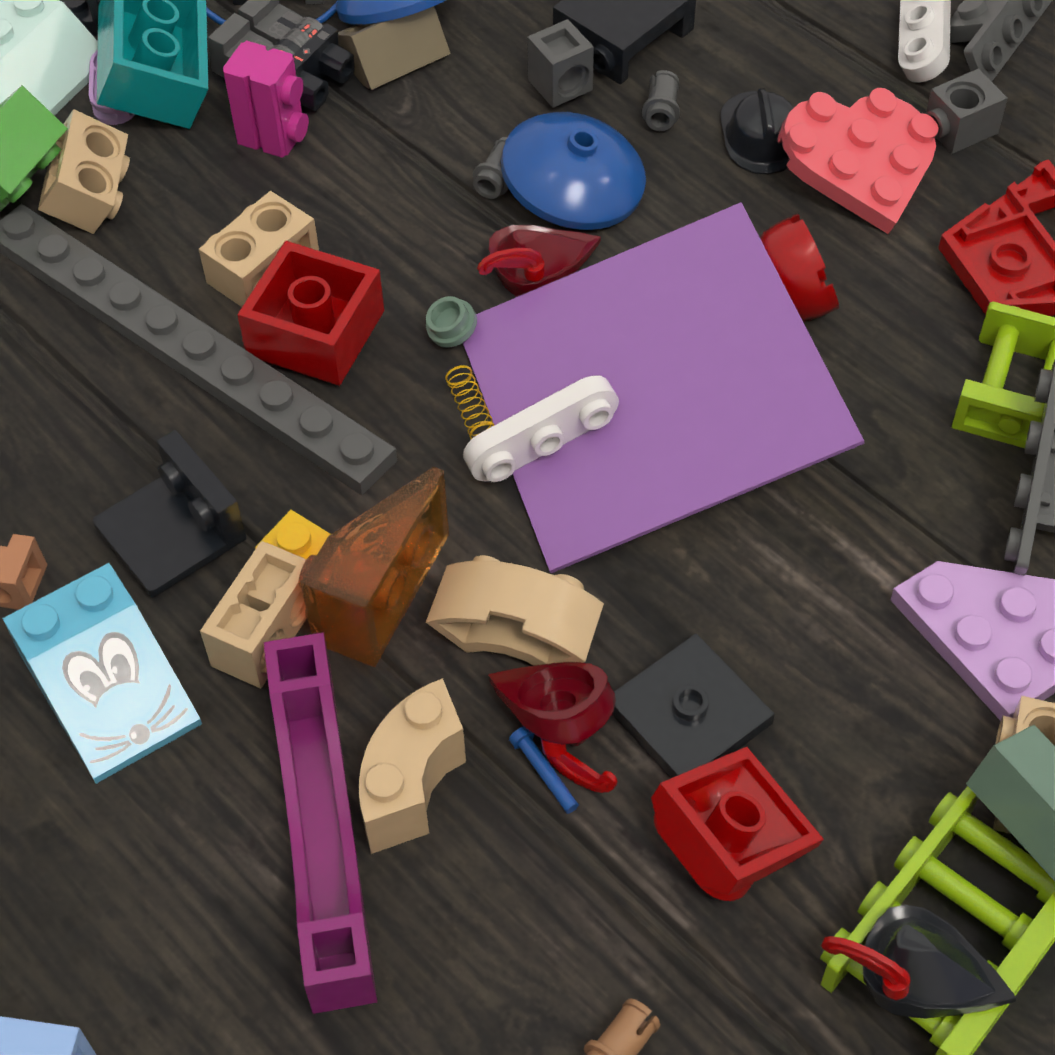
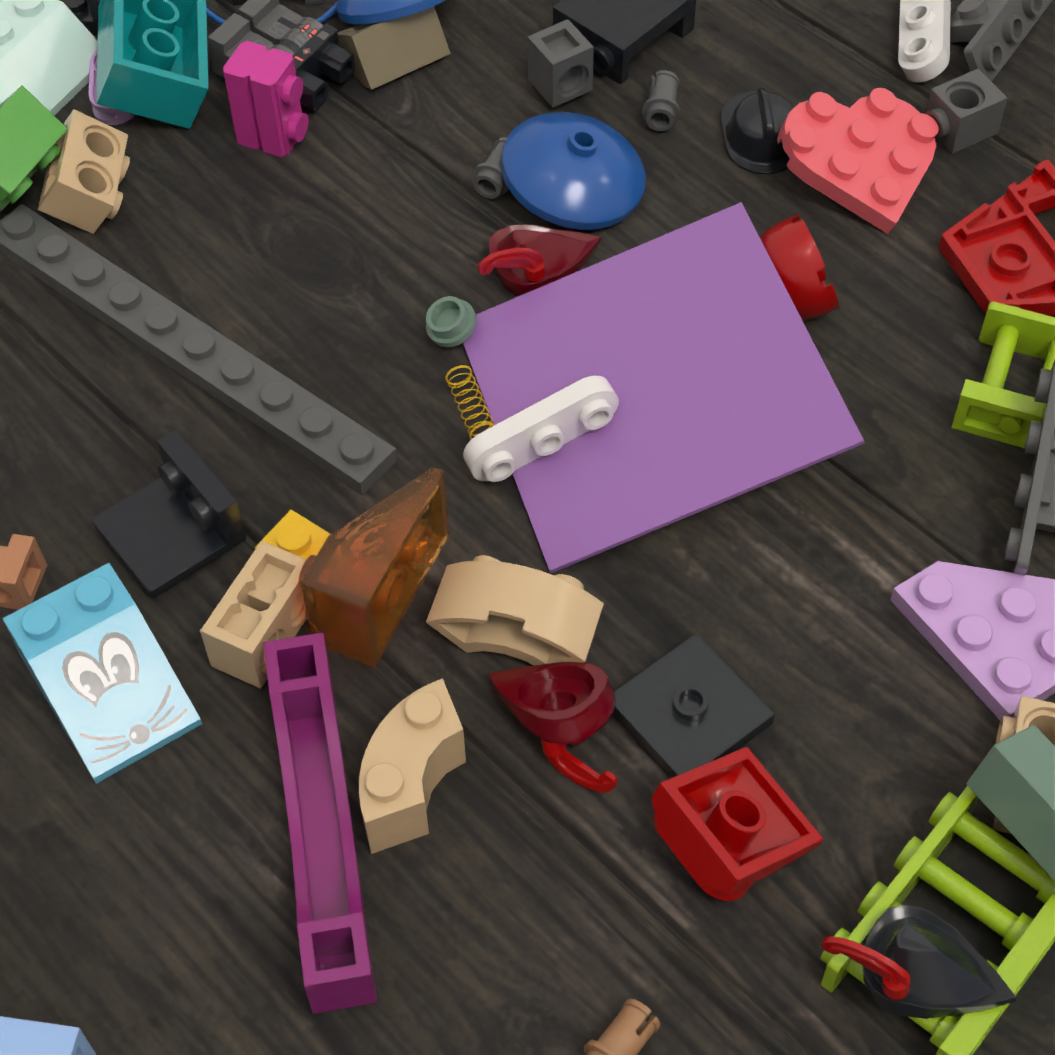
tan brick [199,191,319,307] -> none
red brick [237,240,385,386] -> none
blue piece [509,726,579,814] -> none

